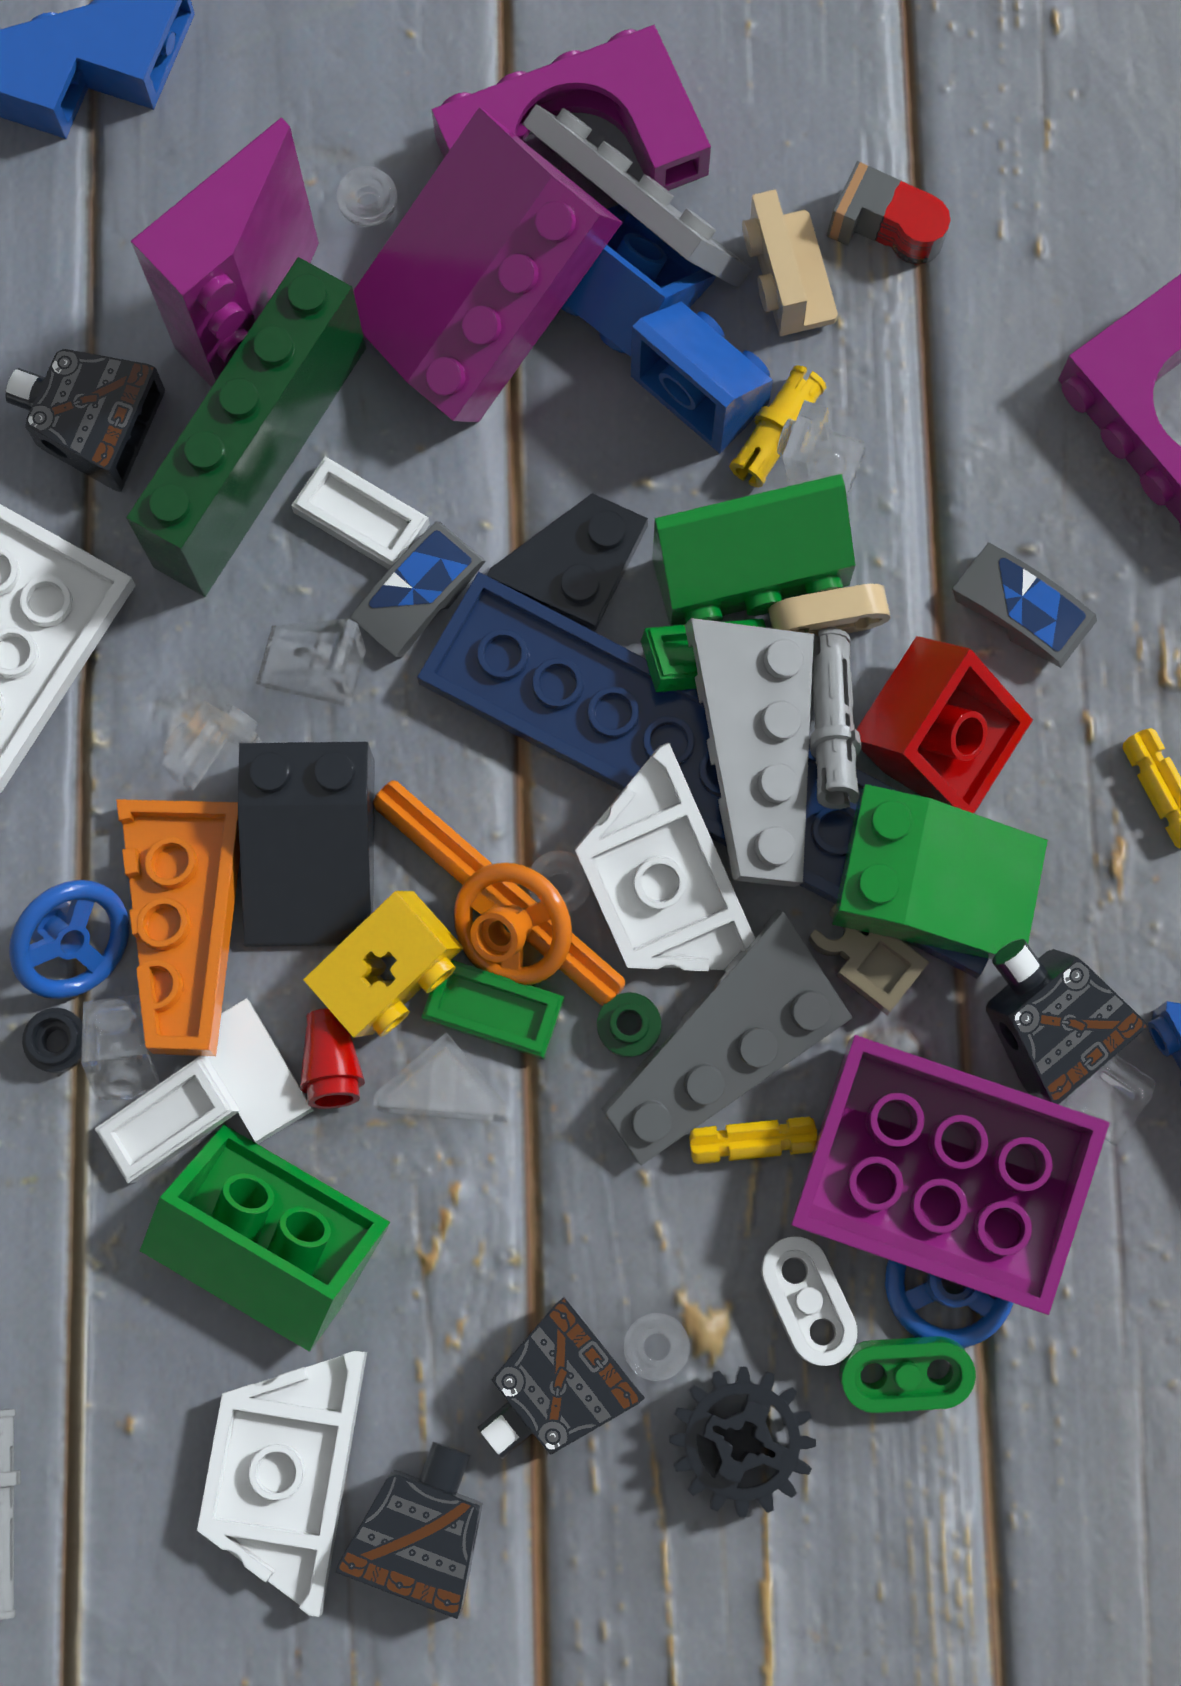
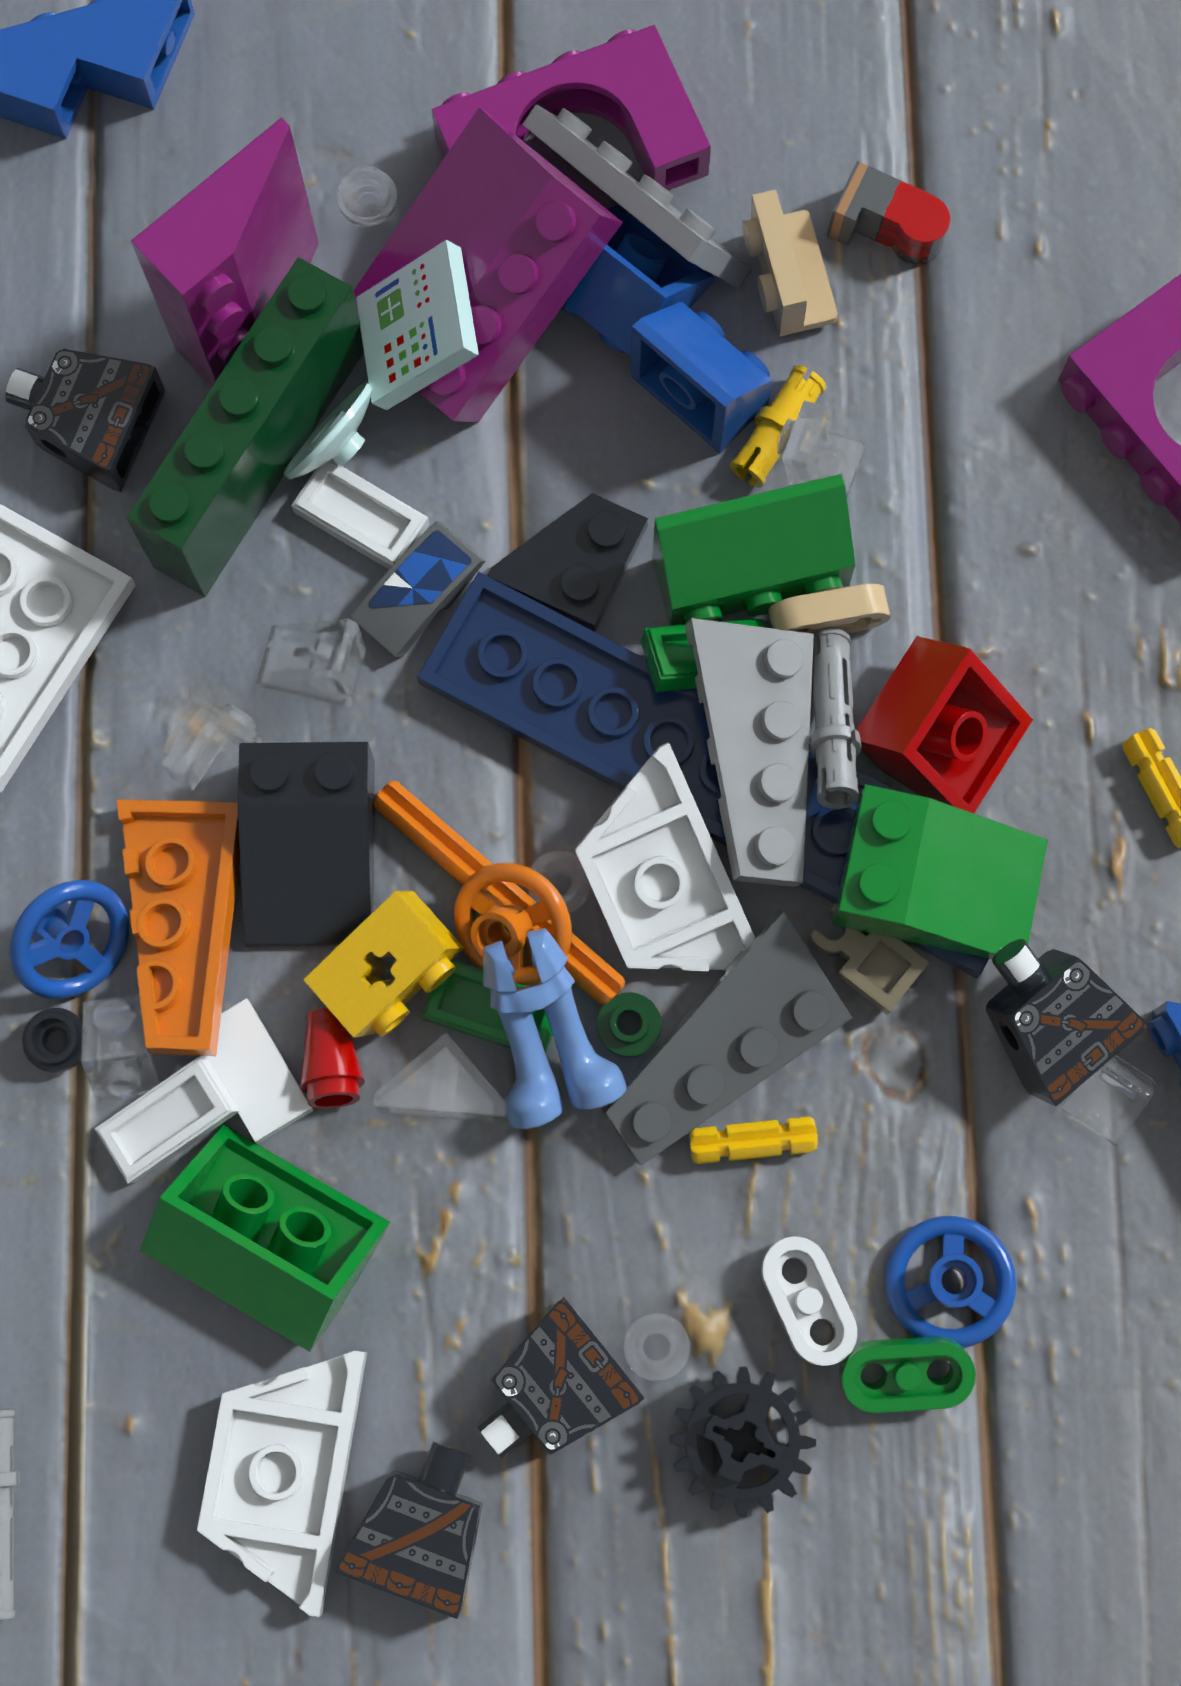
magenta slope [791,1035,1110,1315] -> none
slope [952,542,1097,668] -> none
none -> light aqua dish [284,382,372,480]
none -> light aqua tile [356,240,479,410]
none -> medium blue piece [483,928,627,1129]

